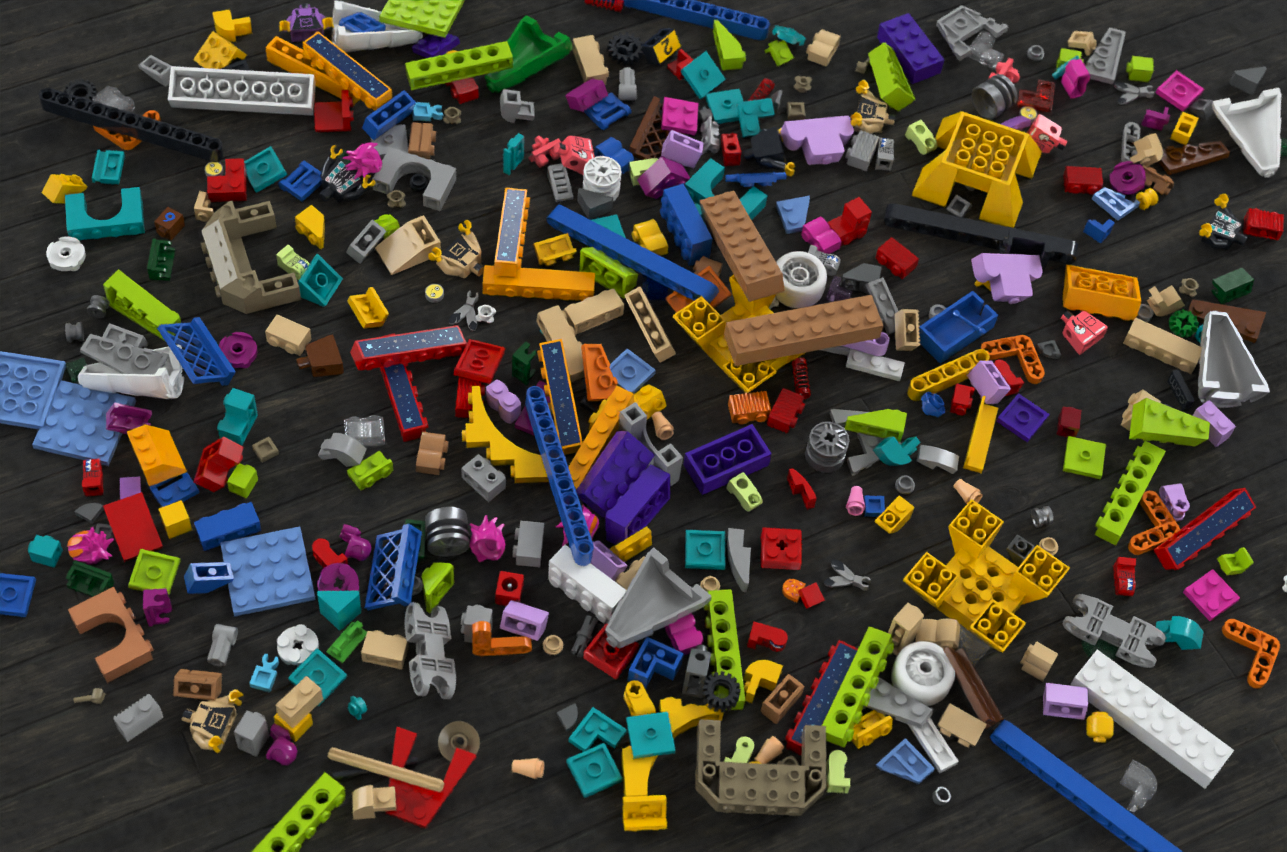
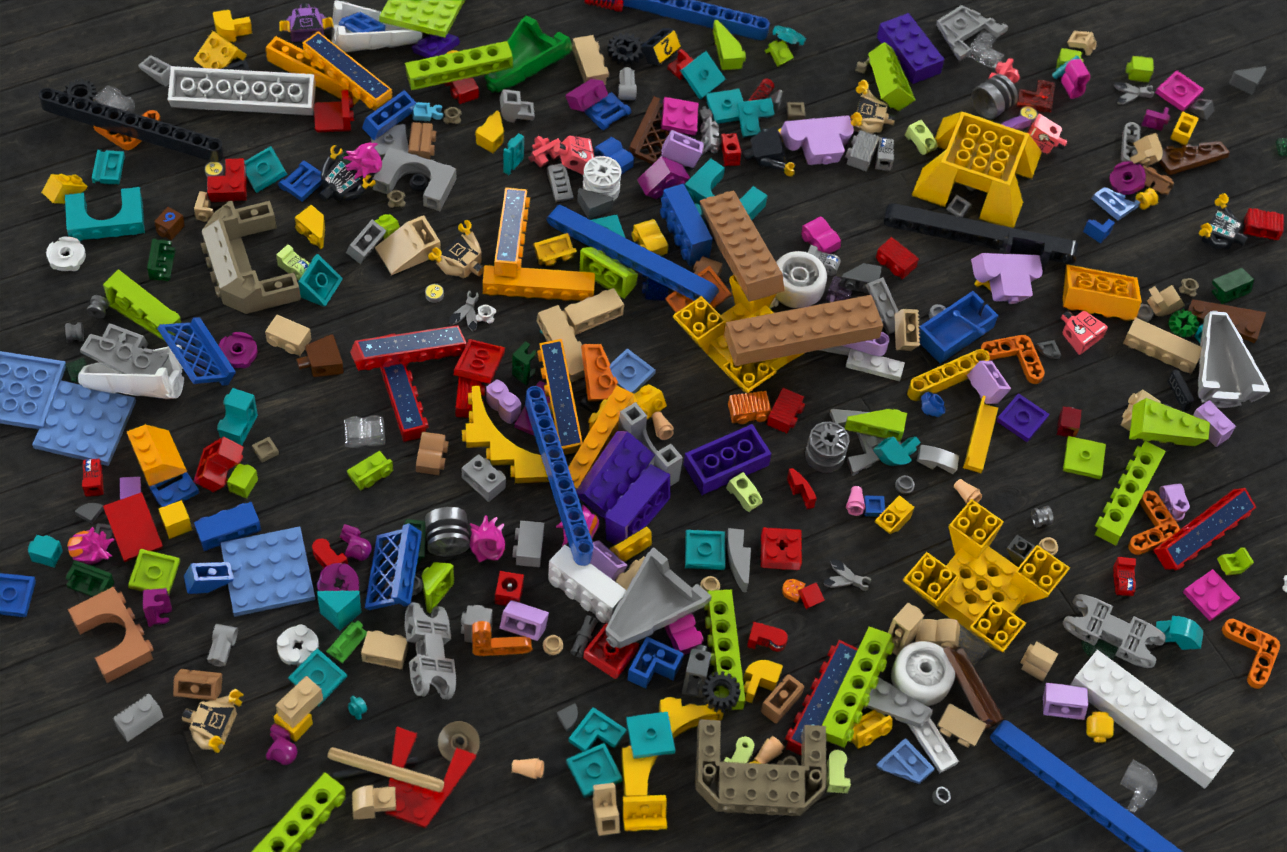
dark tan hand [74,688,105,704] -> none
magenta hinge [106,402,152,434] -> none
light grey brick [234,711,269,757] -> none
medium azure plate [250,654,279,692] -> none
light grey brick [318,433,367,467] -> none
yellow bracket [347,287,389,329] -> none
tan brick [624,287,676,362] -> none
yellow piece [624,680,656,716] -> none
yellowish green leg [629,158,658,186] -> none
blue plate [725,172,786,187] -> none
medium blue wing [776,196,810,234] -> none
red piece [792,357,811,399] -> none
dark tan plate [794,76,812,93] -> none
tan brick [806,29,840,66] -> none
red brick [828,197,872,246] -> none
red brick [950,384,975,415] -> none
red leg [994,360,1024,396] -> none
flat silver plate [1027,45,1044,61] -> none
red brick [1063,166,1103,195] -> none
light grey wing [1085,28,1126,85] -> none
white cone [1212,88,1281,177] -> none
none -> yellow slope [475,111,504,153]
none -> tan brick [593,783,620,836]

